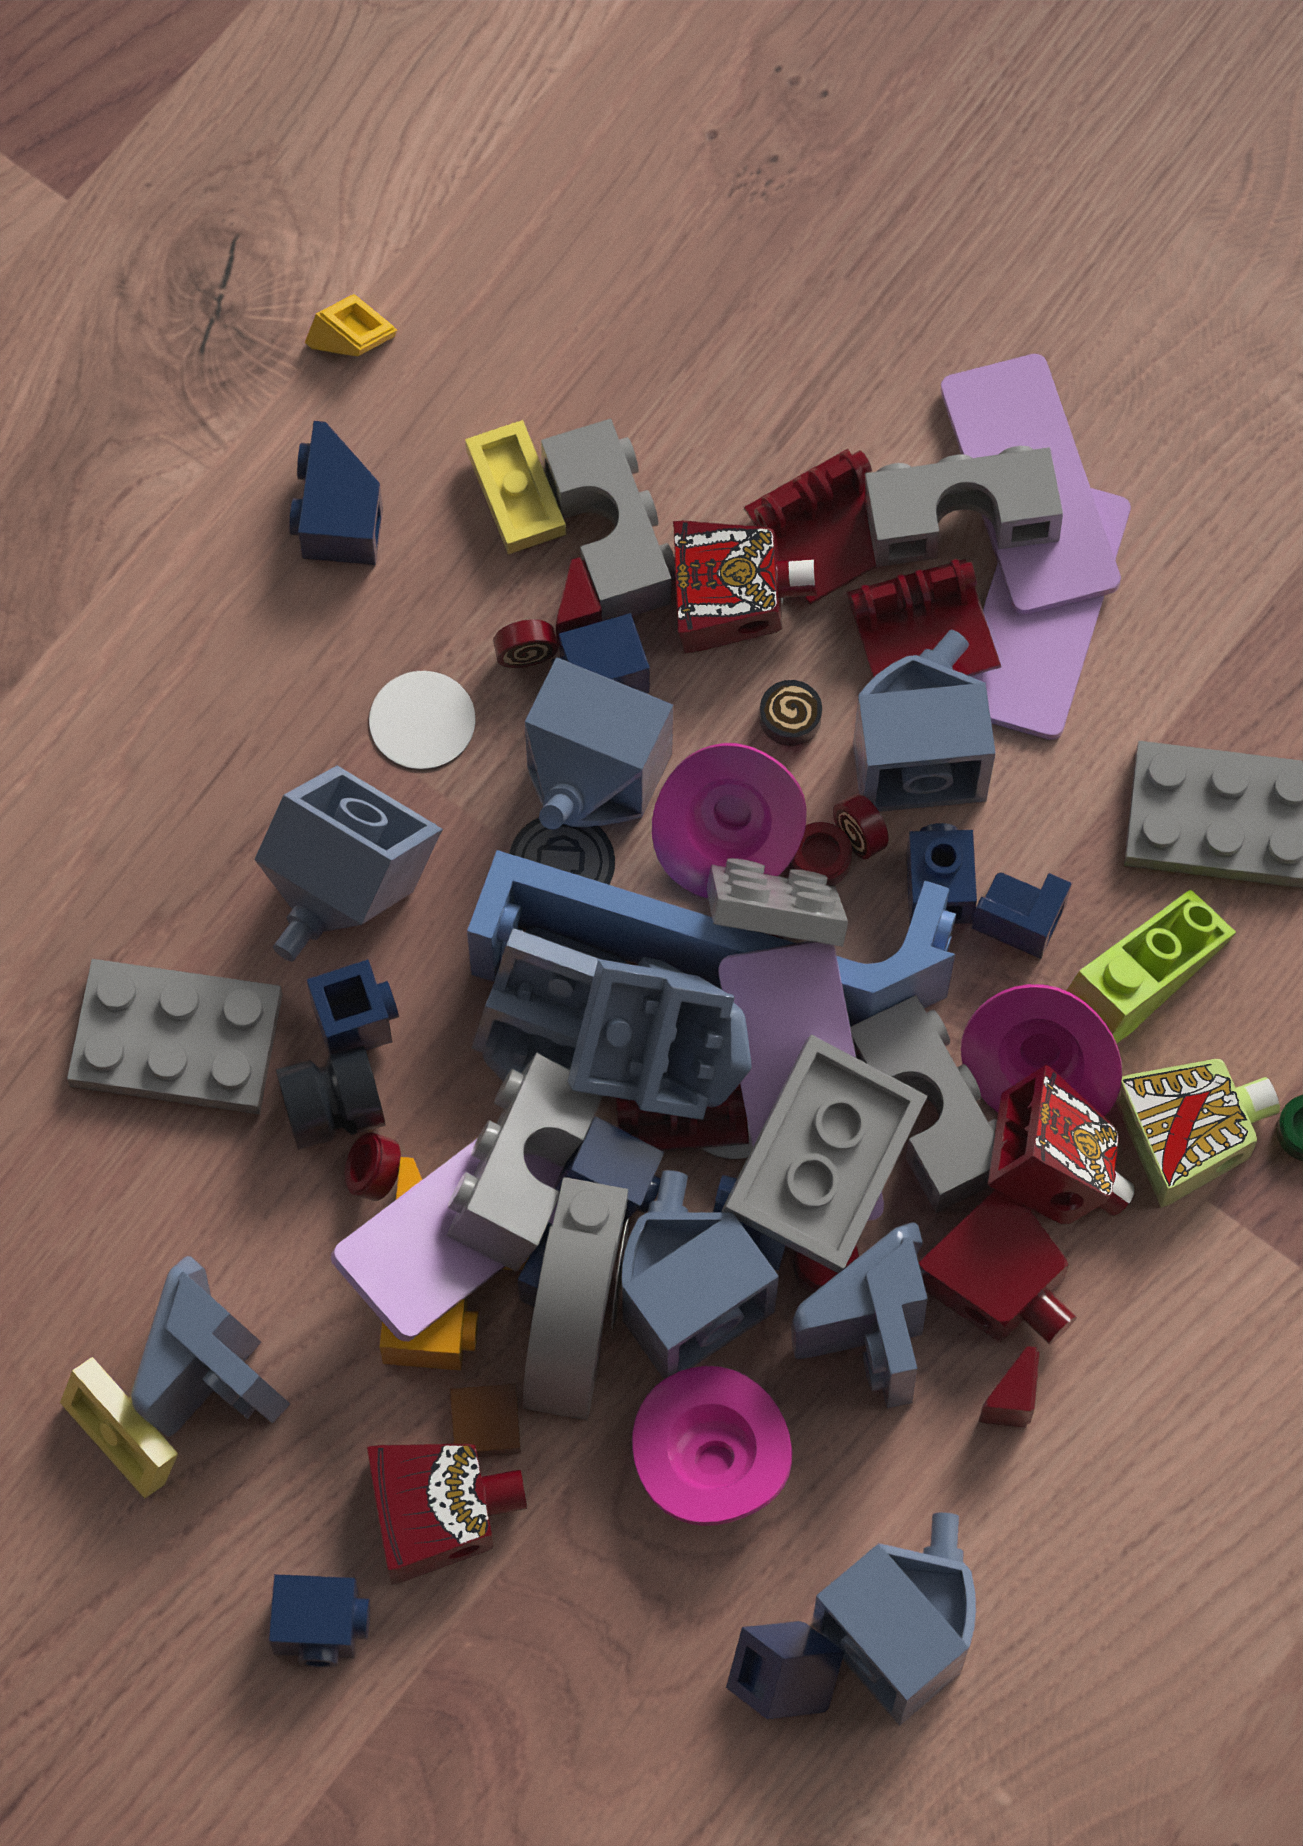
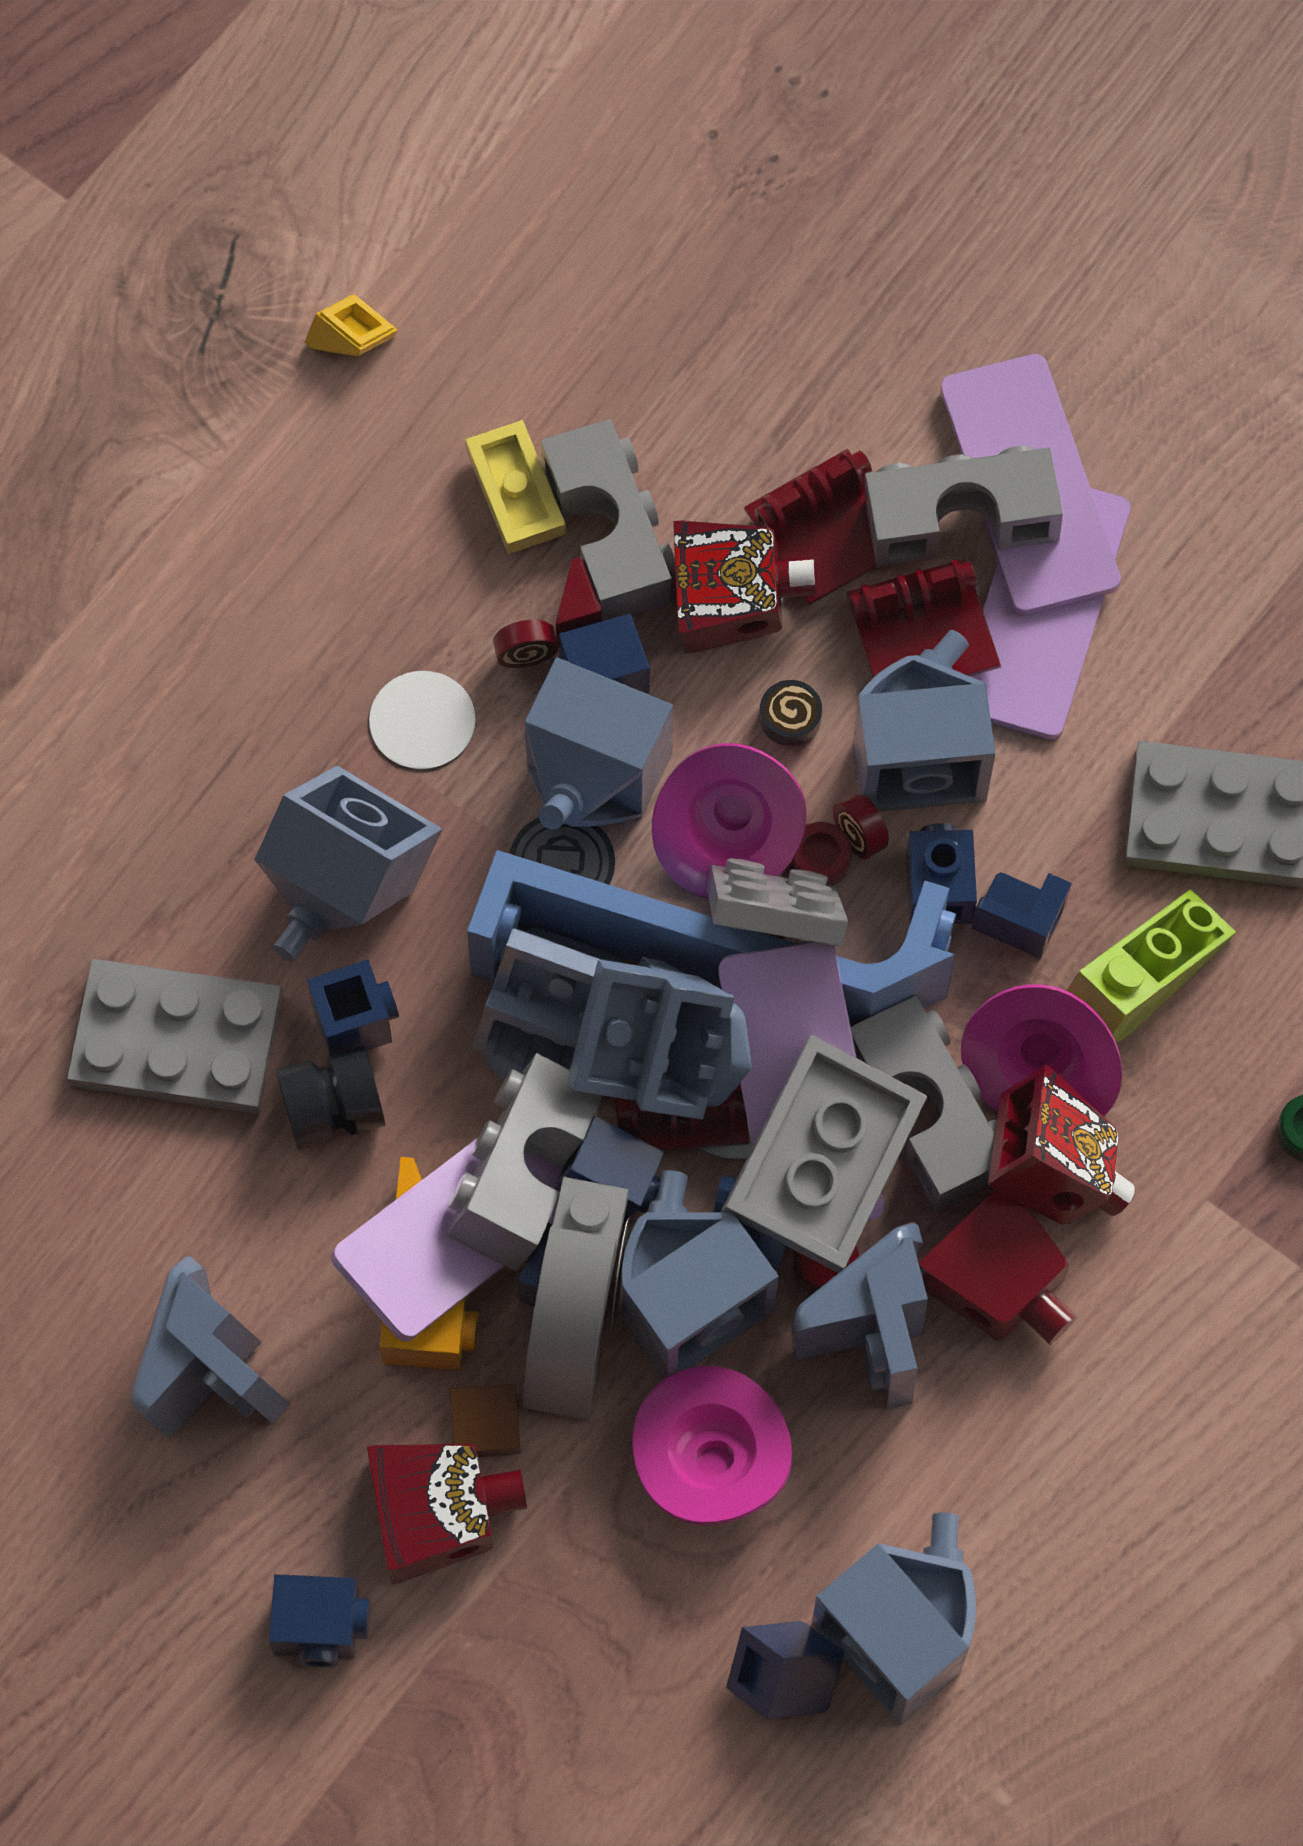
light yellow plate [60,1357,178,1498] -> none
dark blue slope [289,421,383,565] -> none
dark red tile [344,1132,401,1201] -> none
dark red slope [979,1346,1040,1428] -> none
torso [1115,1059,1280,1208] -> none

